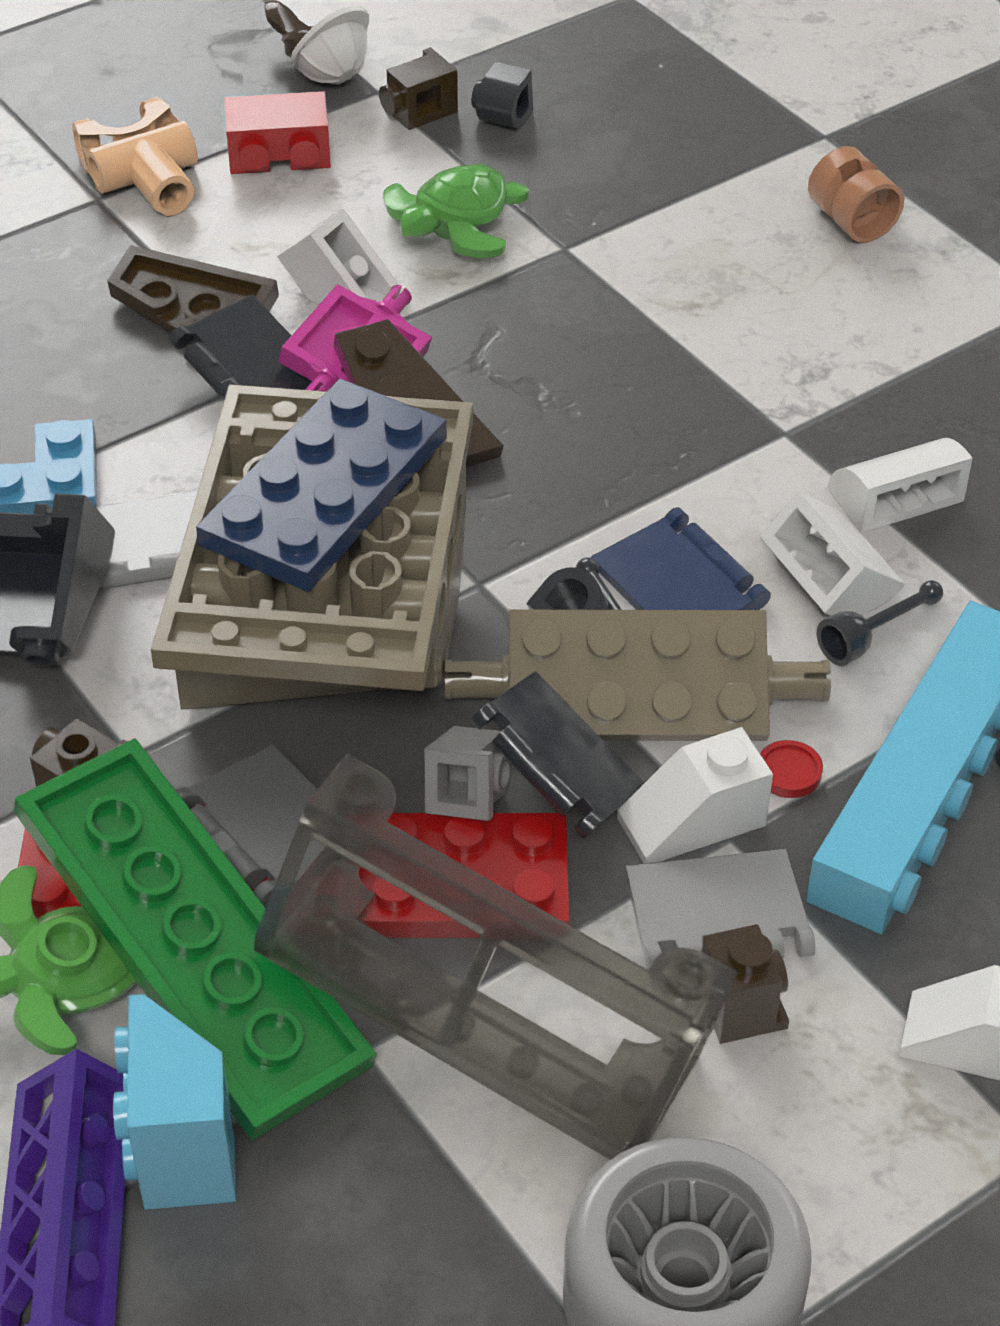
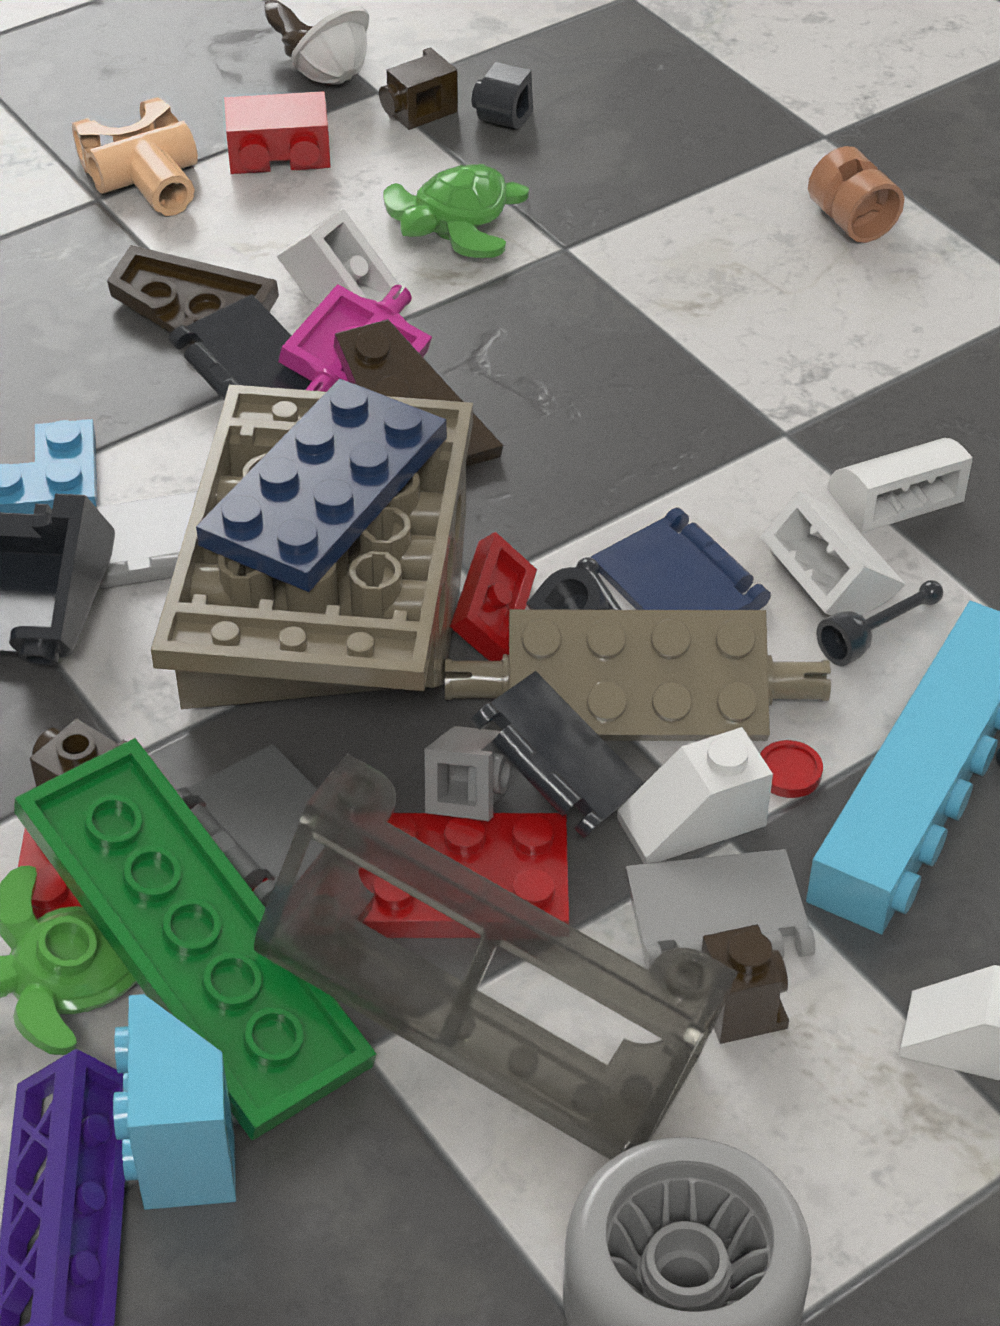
none -> red plate [450,531,537,661]

